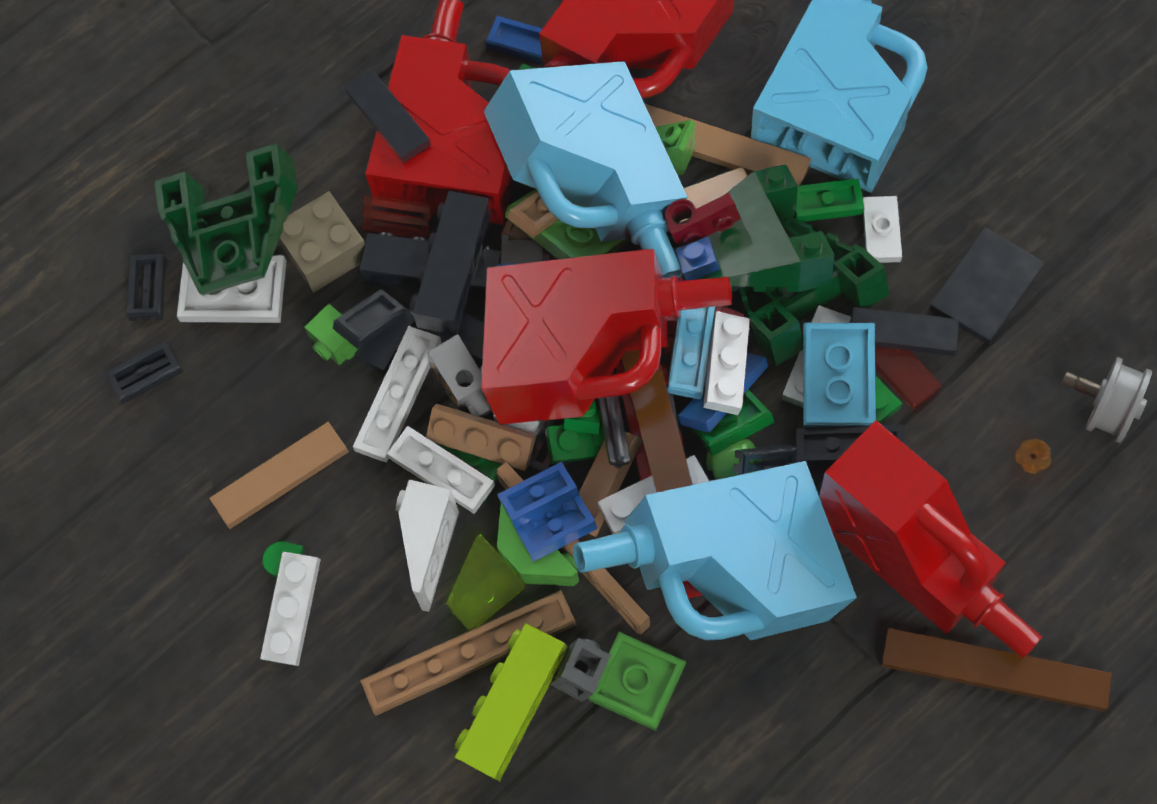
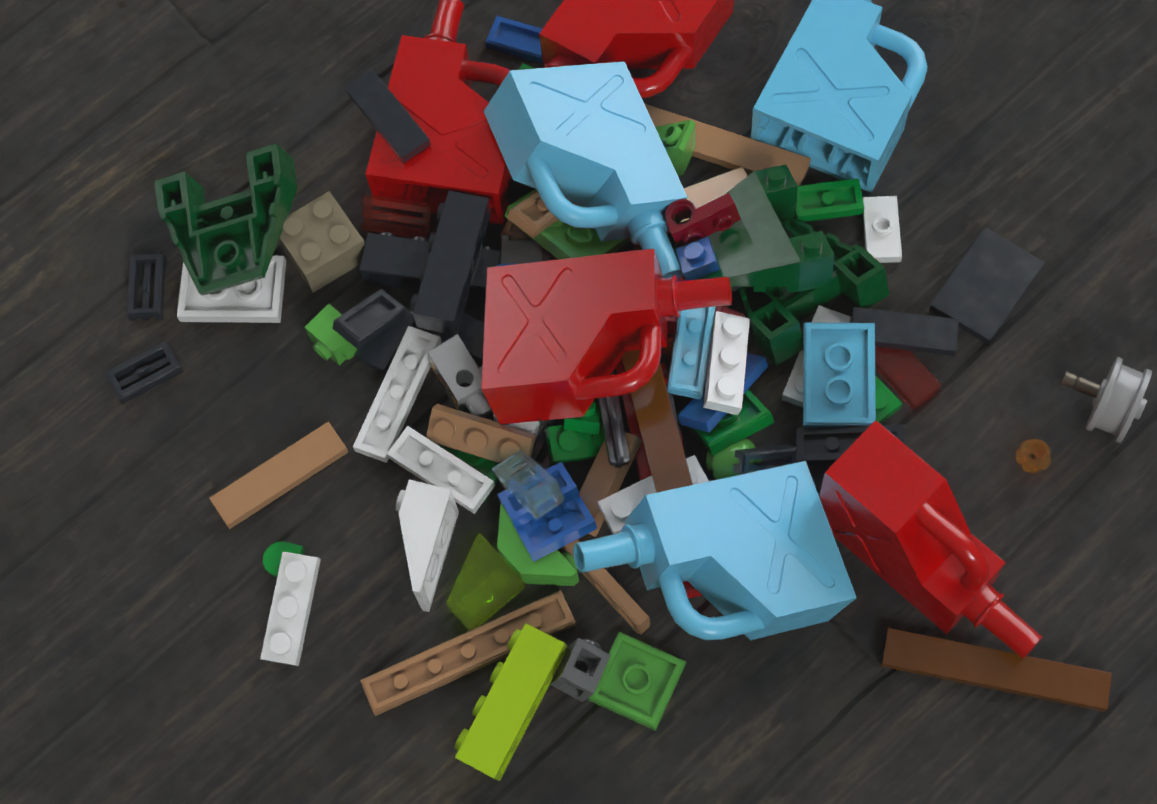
none -> clear light blue slope [492,450,564,519]

